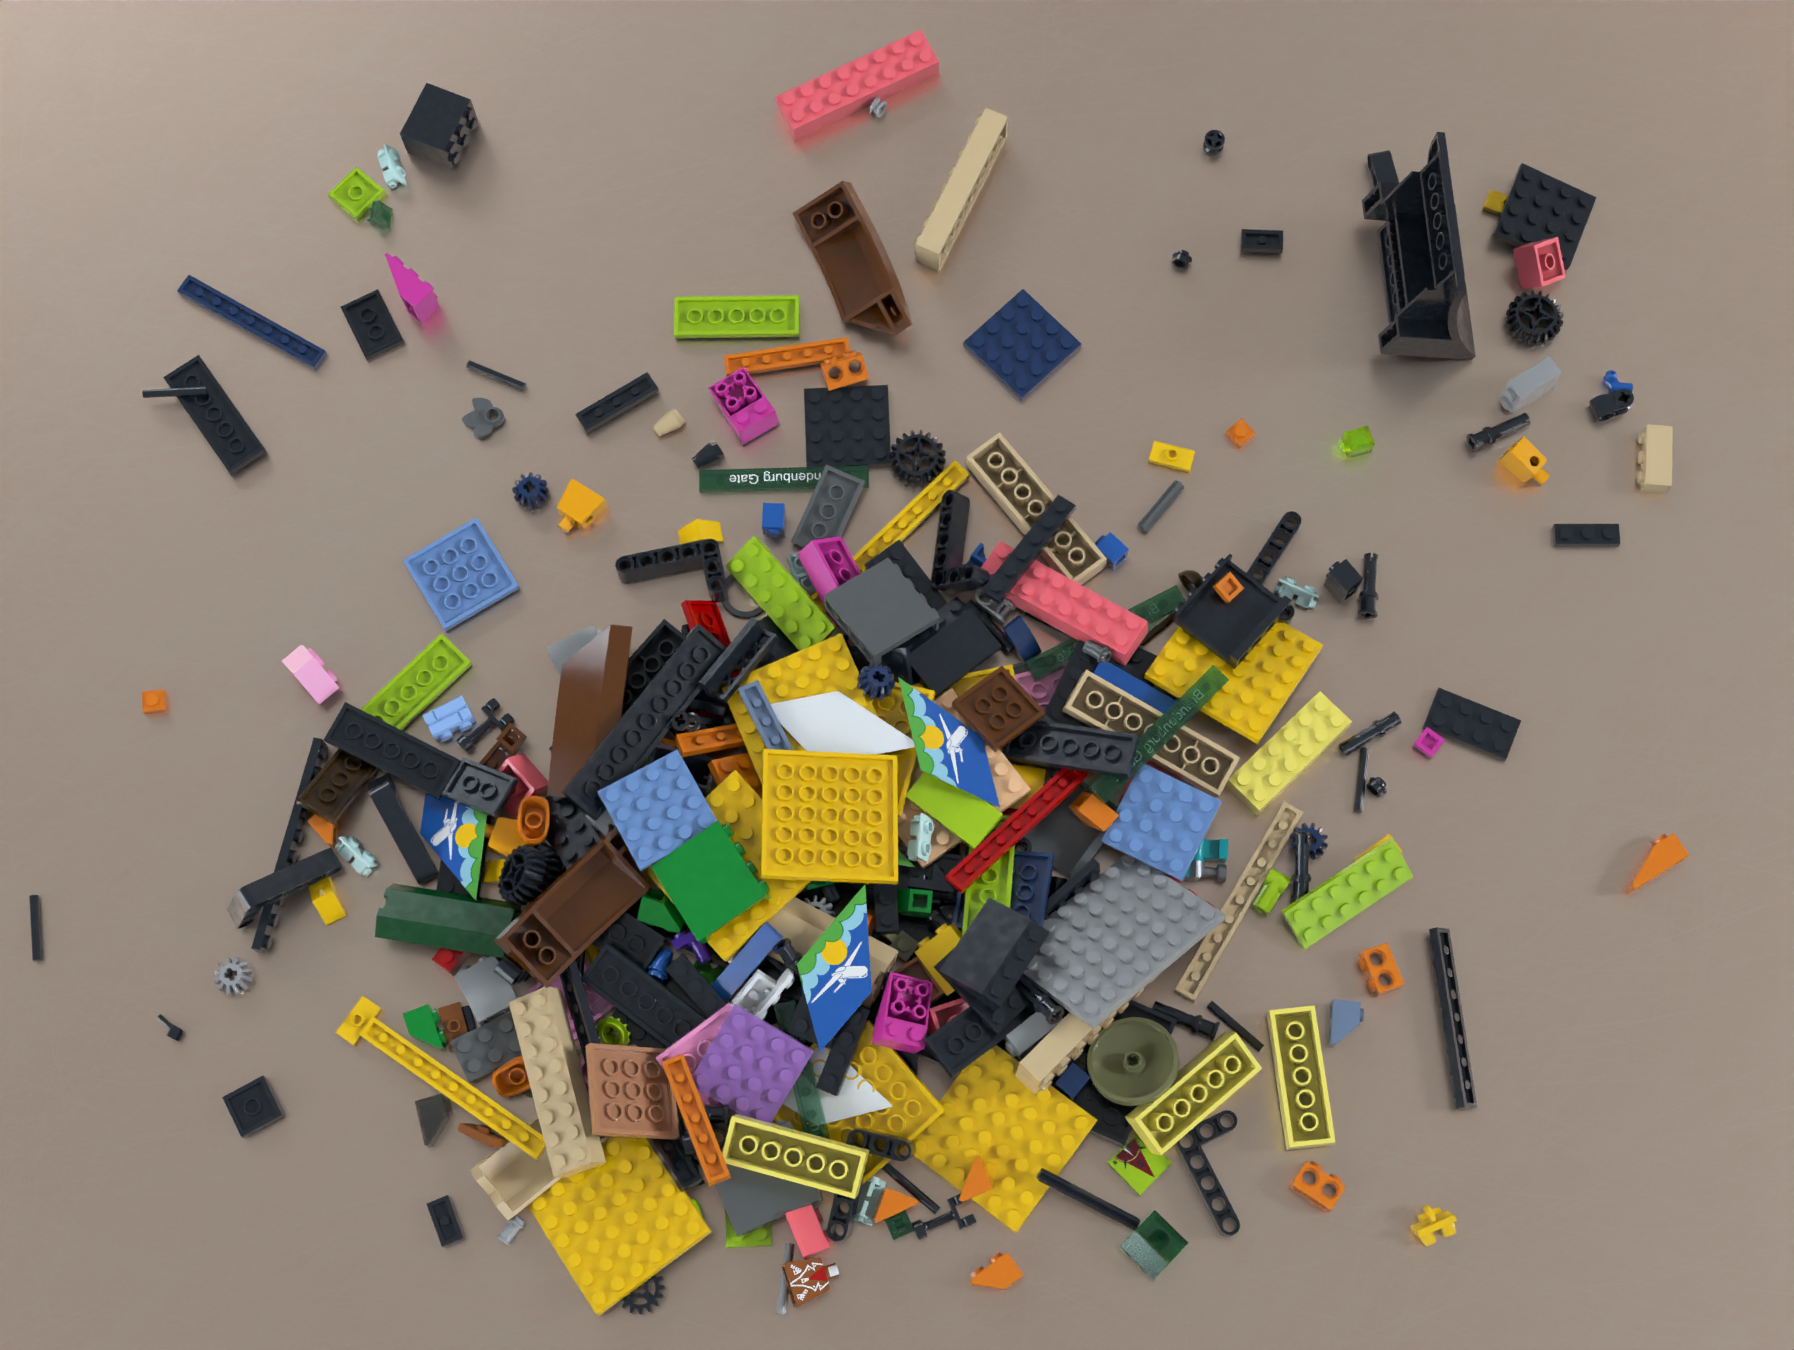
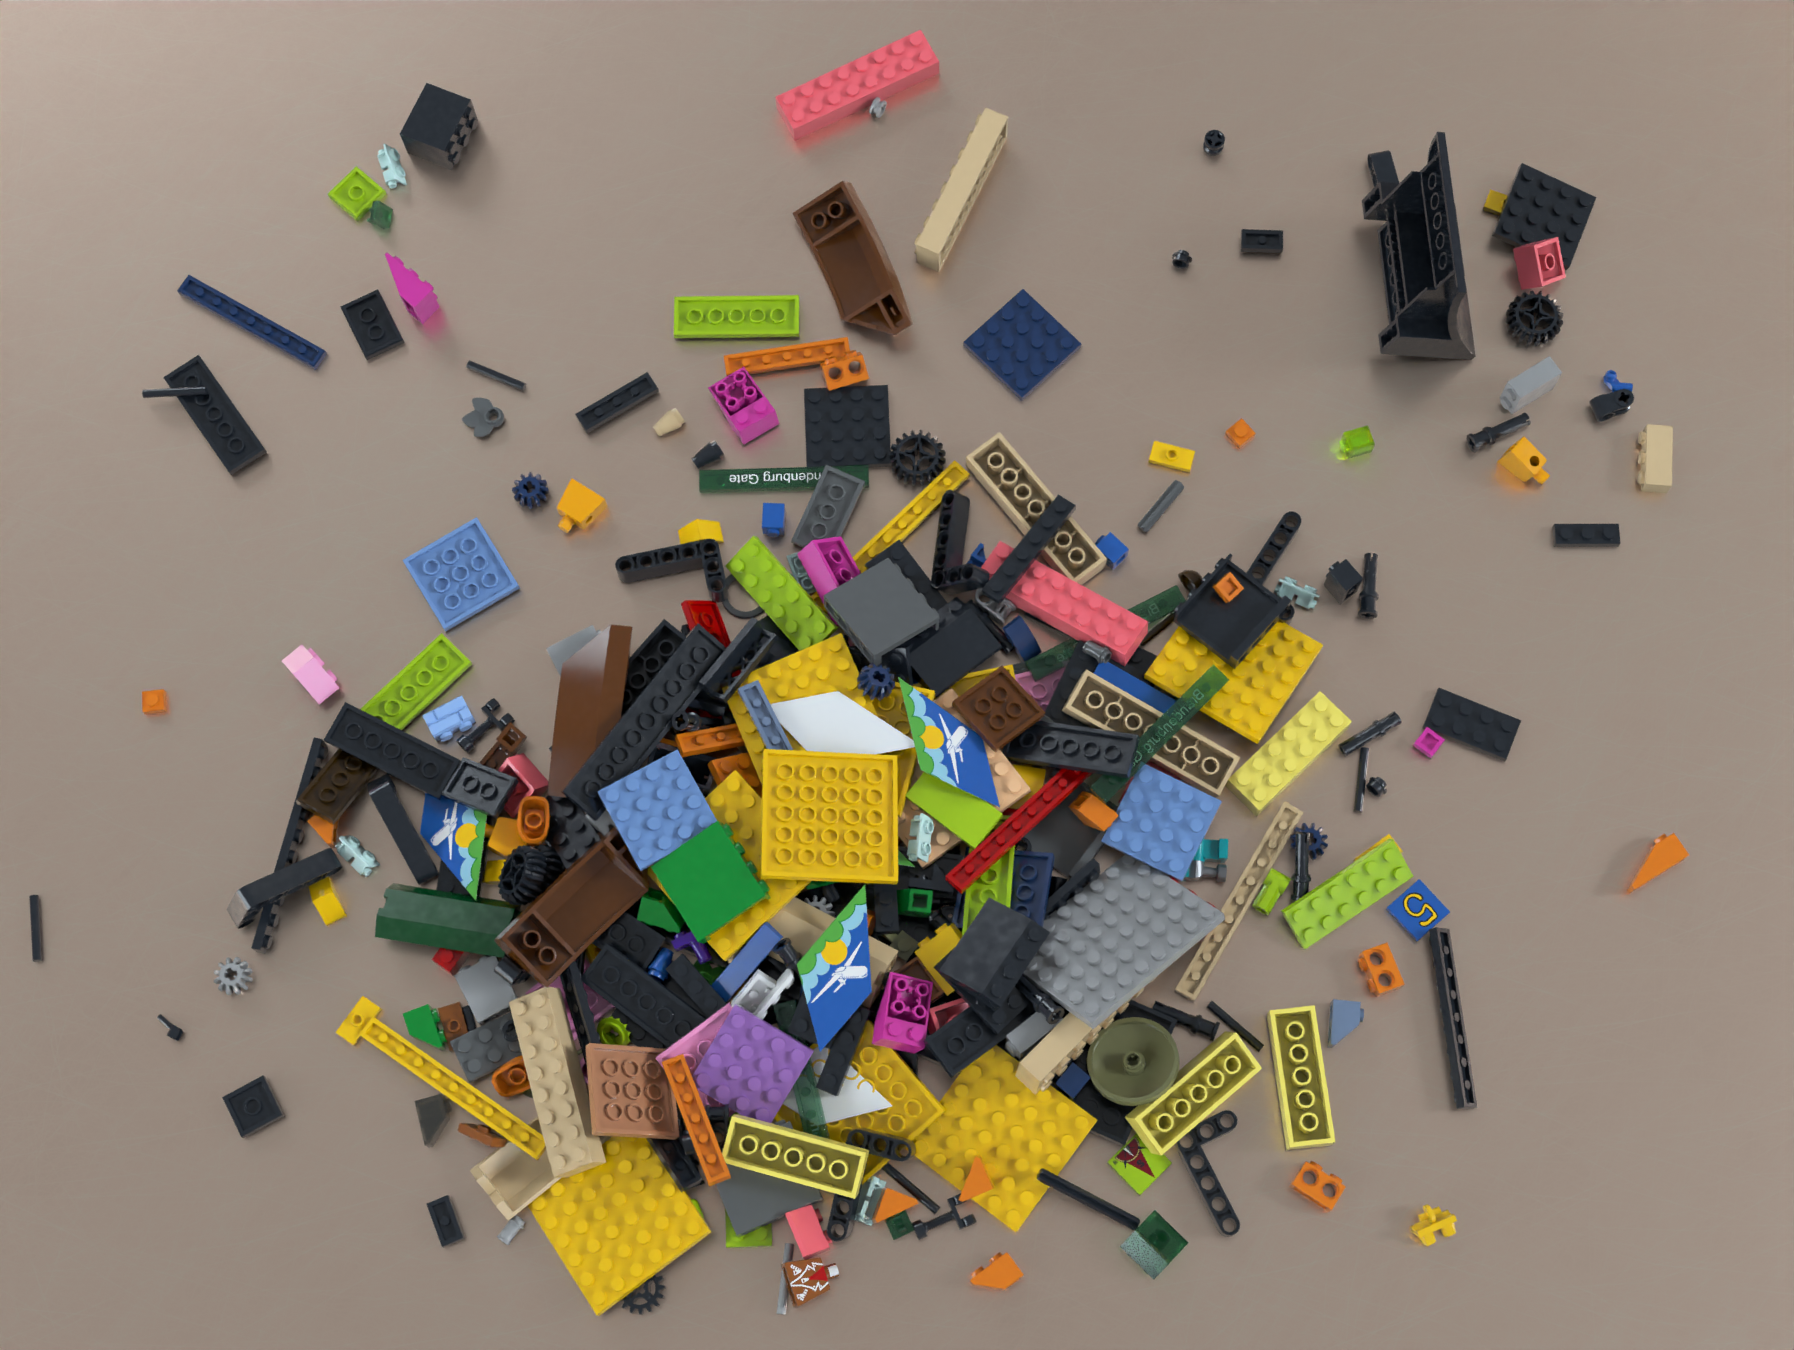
none -> black bush [502,1020,518,1042]
none -> blue tile [1386,879,1450,942]

